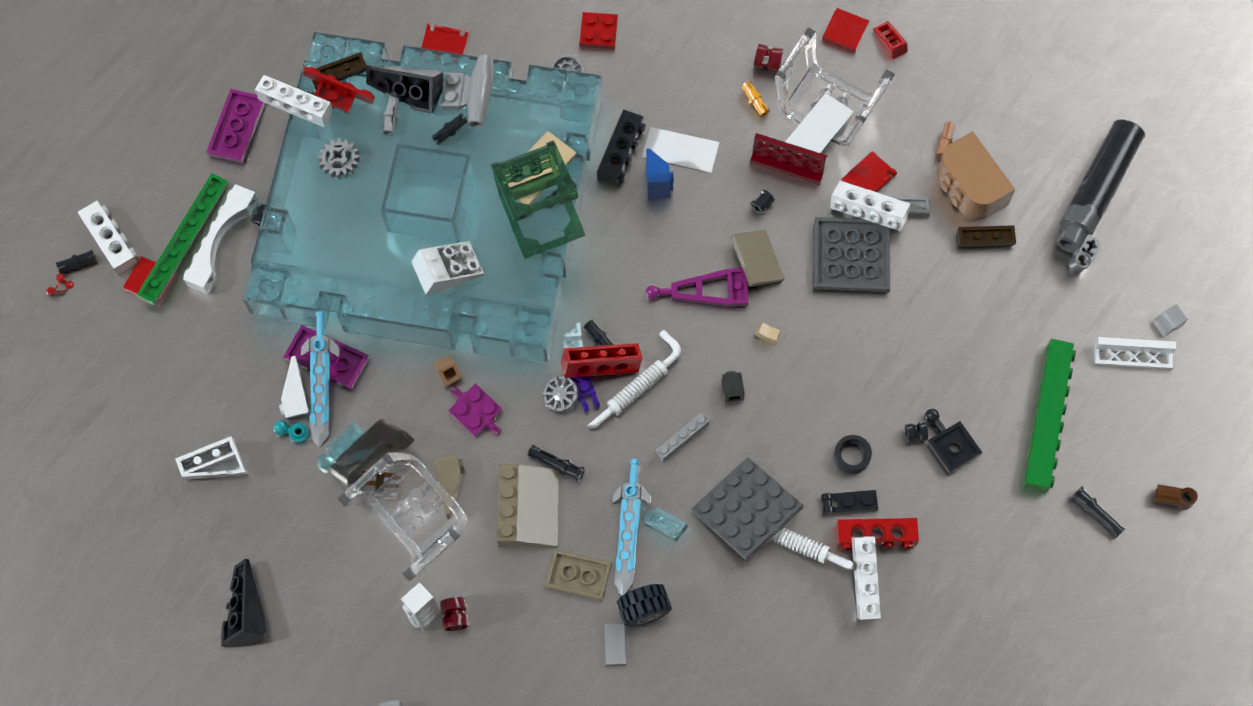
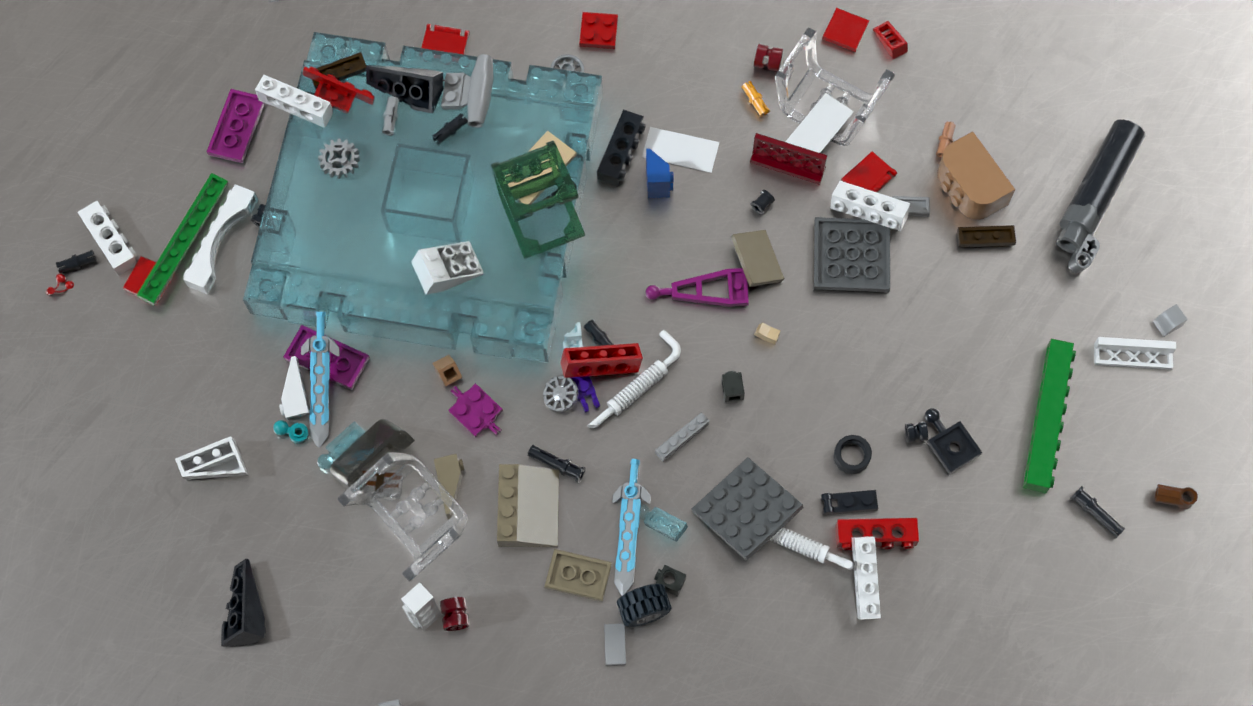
none -> pearl dark grey brick [654,565,686,597]

